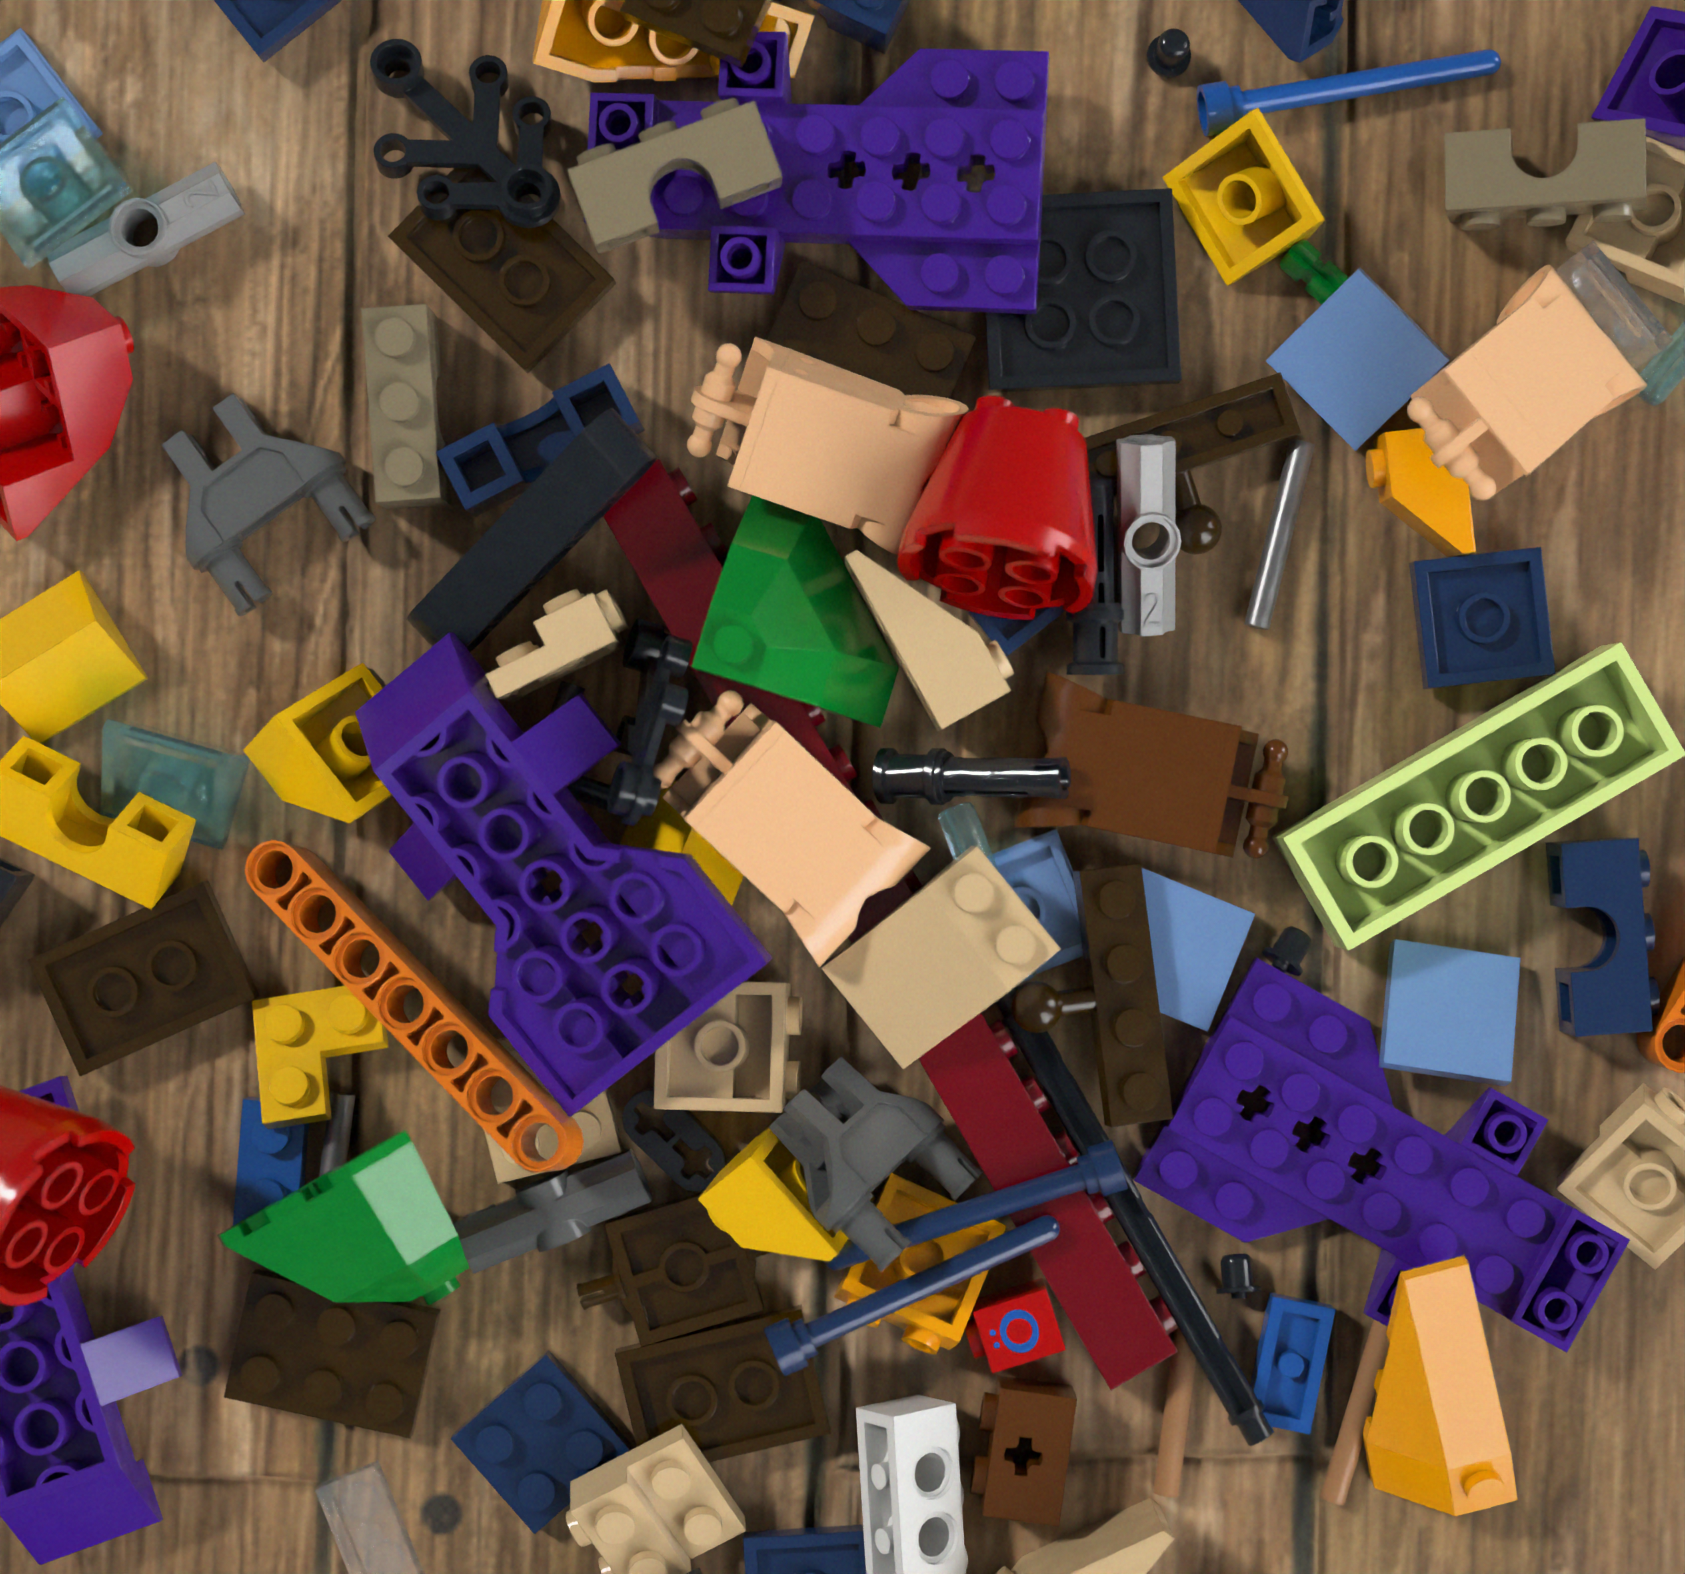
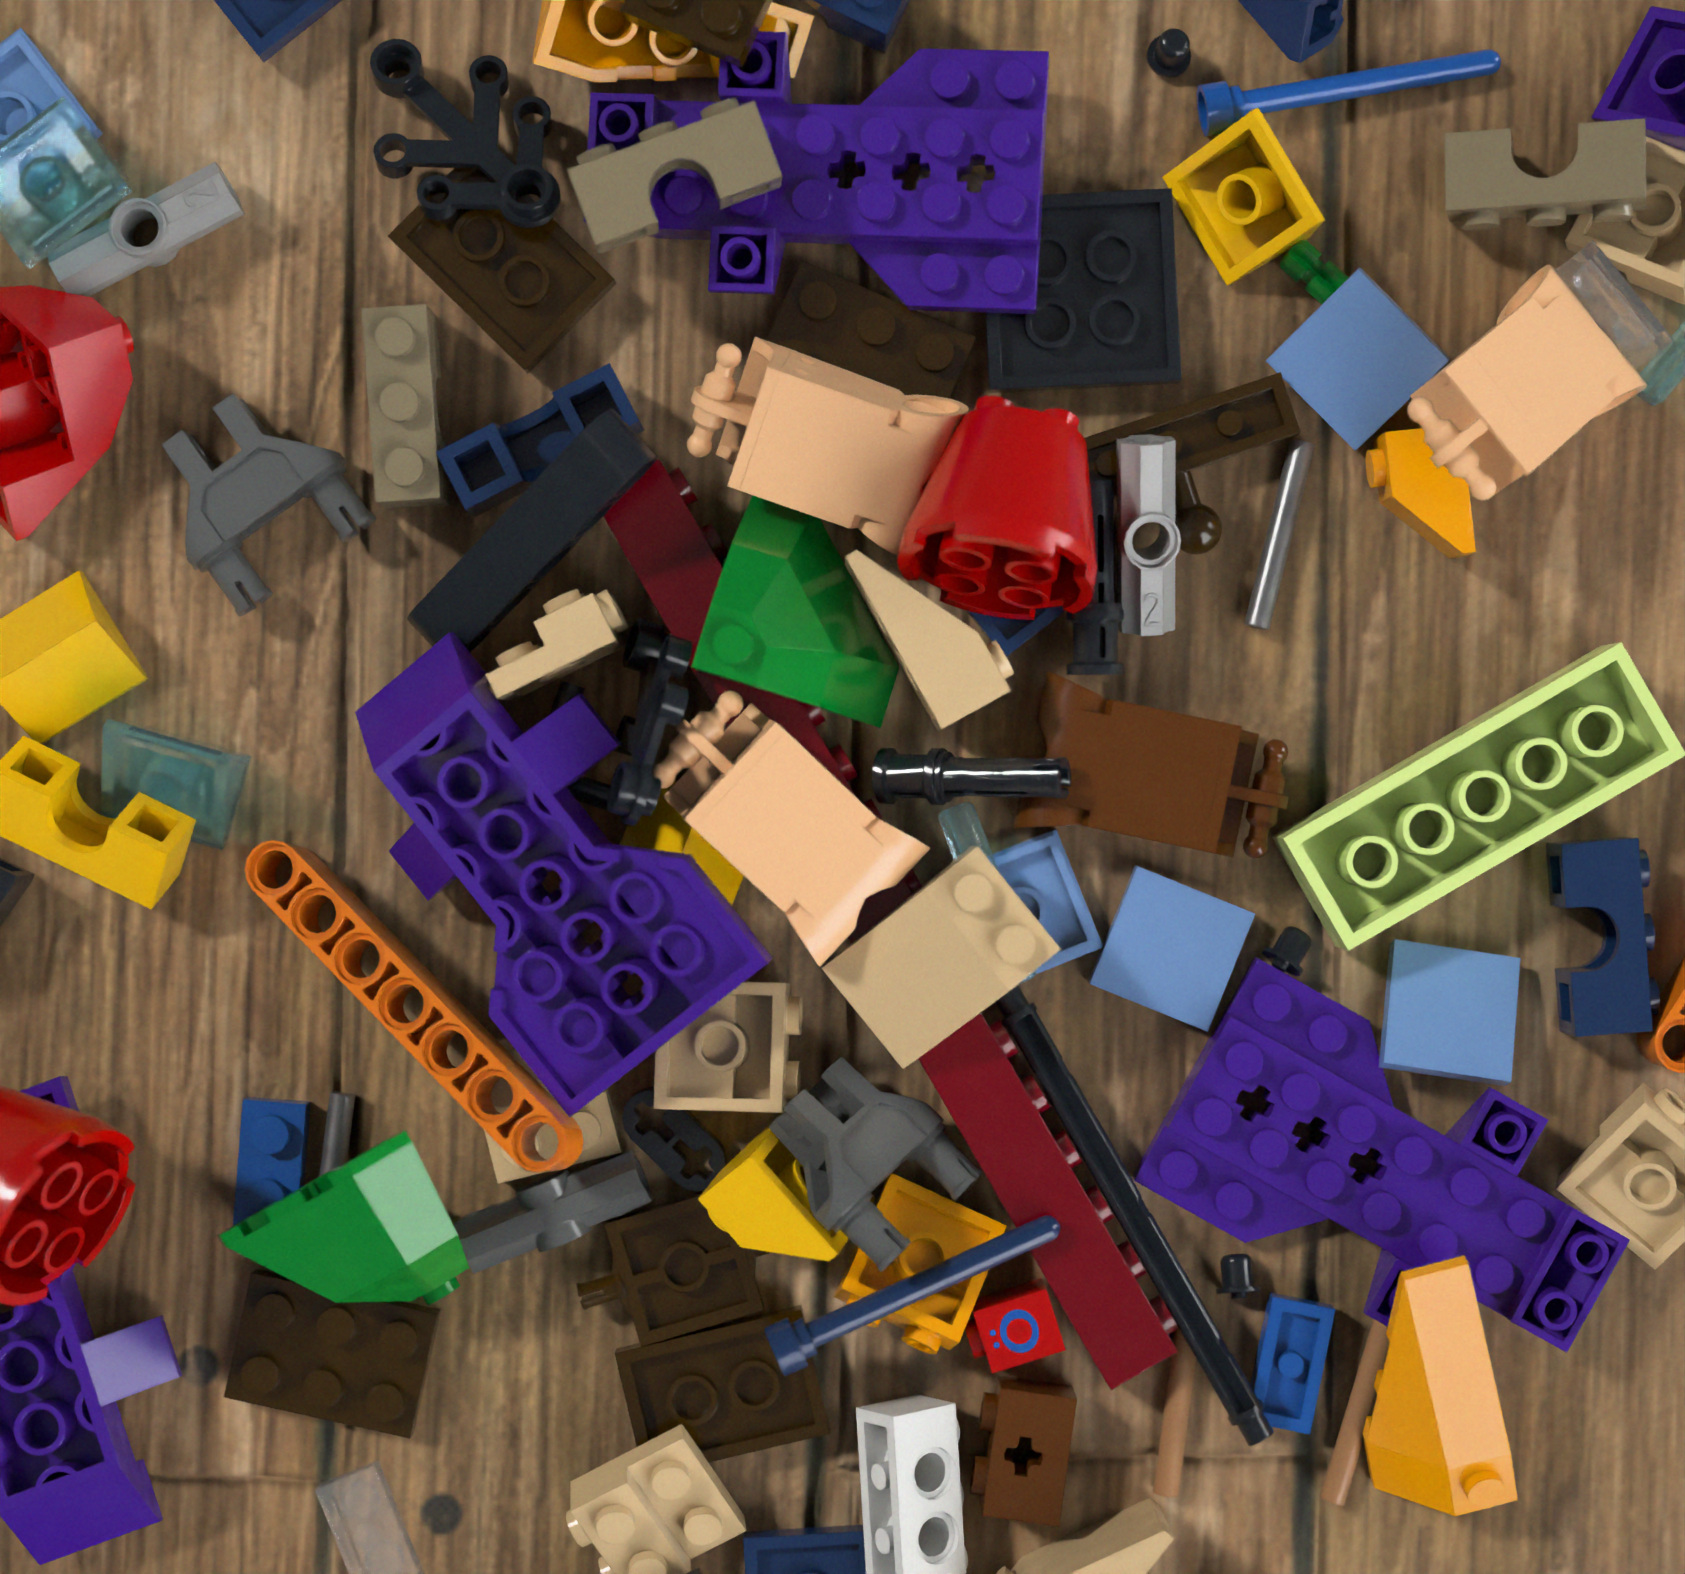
dark brown plate [28,881,260,1076] -> none
yellow slope [243,662,392,824] -> none
yellow plate [252,986,389,1130] -> none
dark blue plate [451,1350,632,1534] -> none
dark blue piece [824,1139,1128,1270] -> none
dark brown plate [1011,863,1173,1128] -> none
dark blue plate [1409,547,1556,689] -> none

